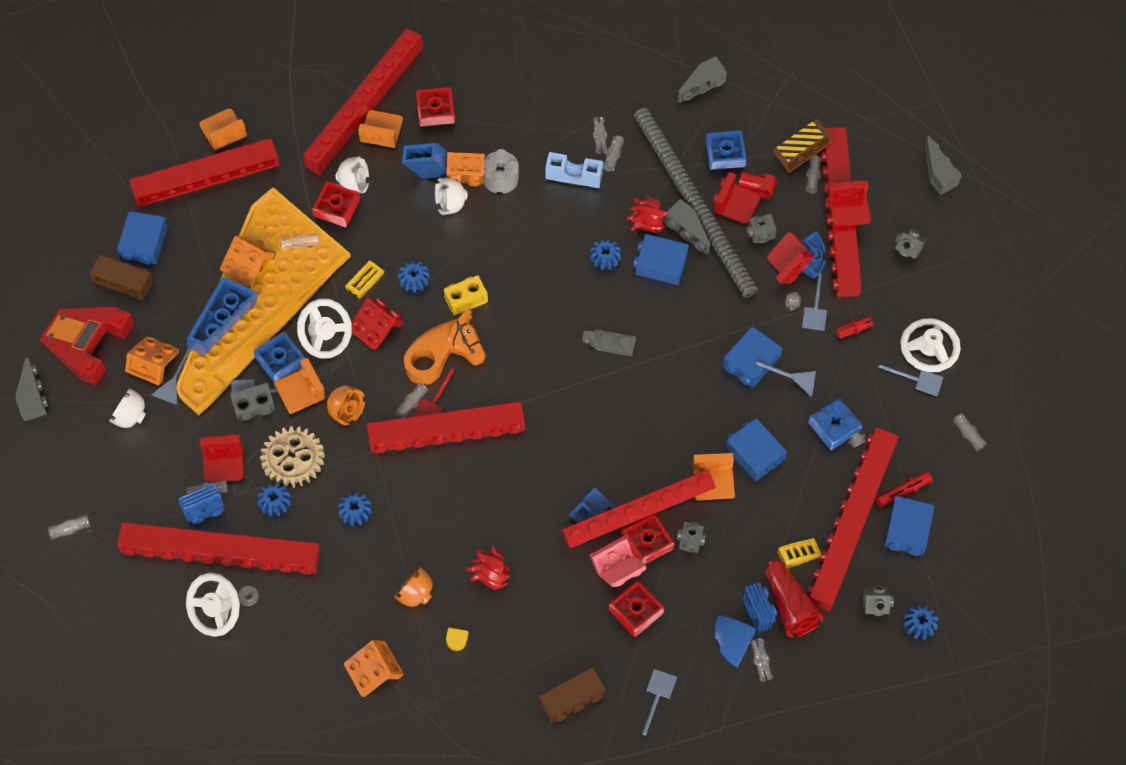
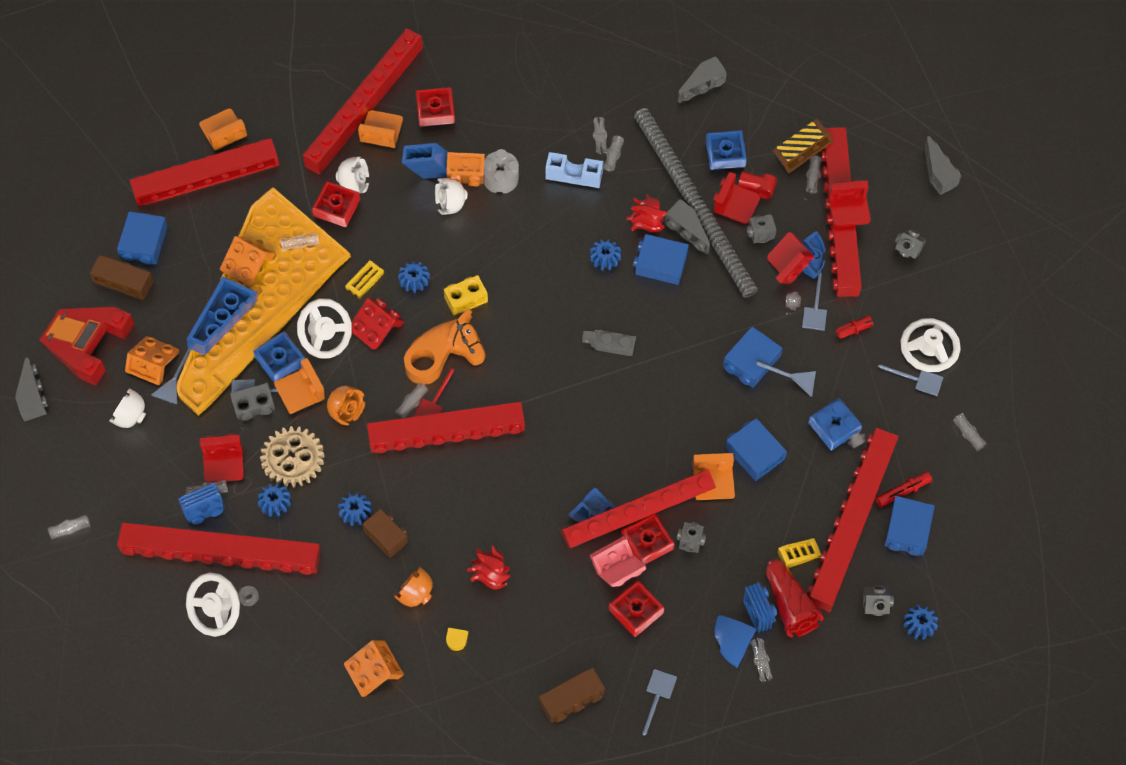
none -> reddish brown brick [363,509,408,558]

